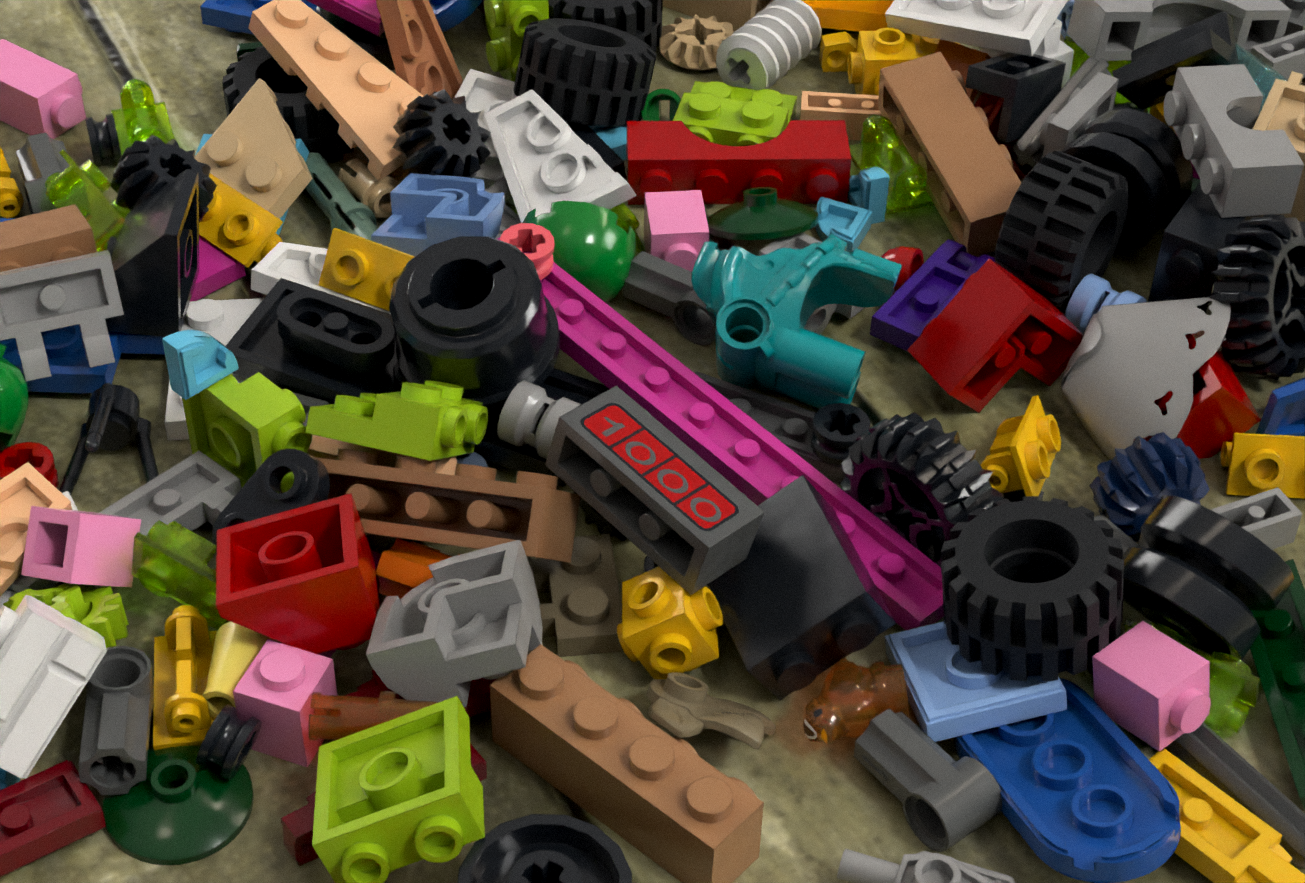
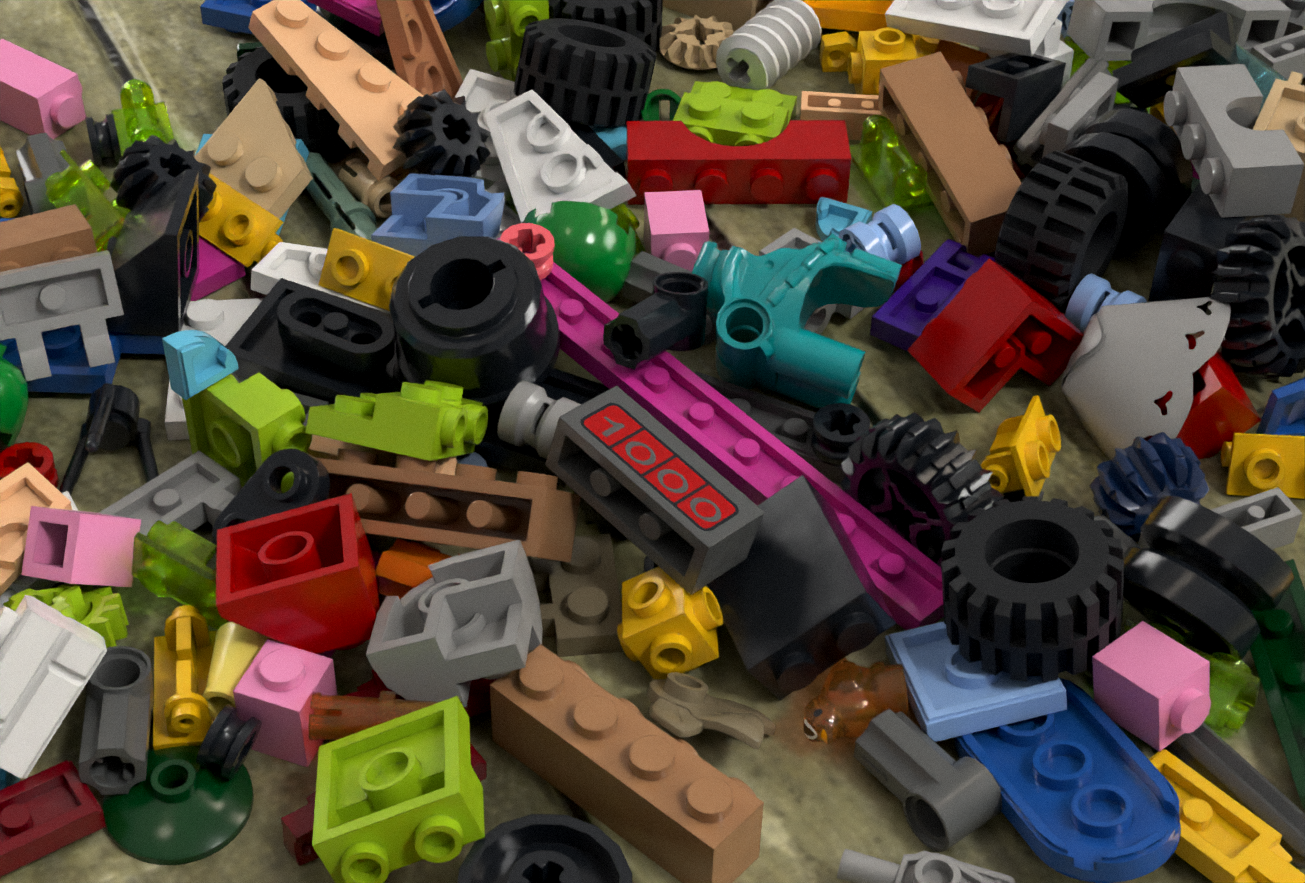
dark green dish [707,187,818,240] -> none
medium azure tile [848,167,890,224] -> none
none -> black piece [603,272,708,370]
none -> light blue wheel [839,204,921,264]

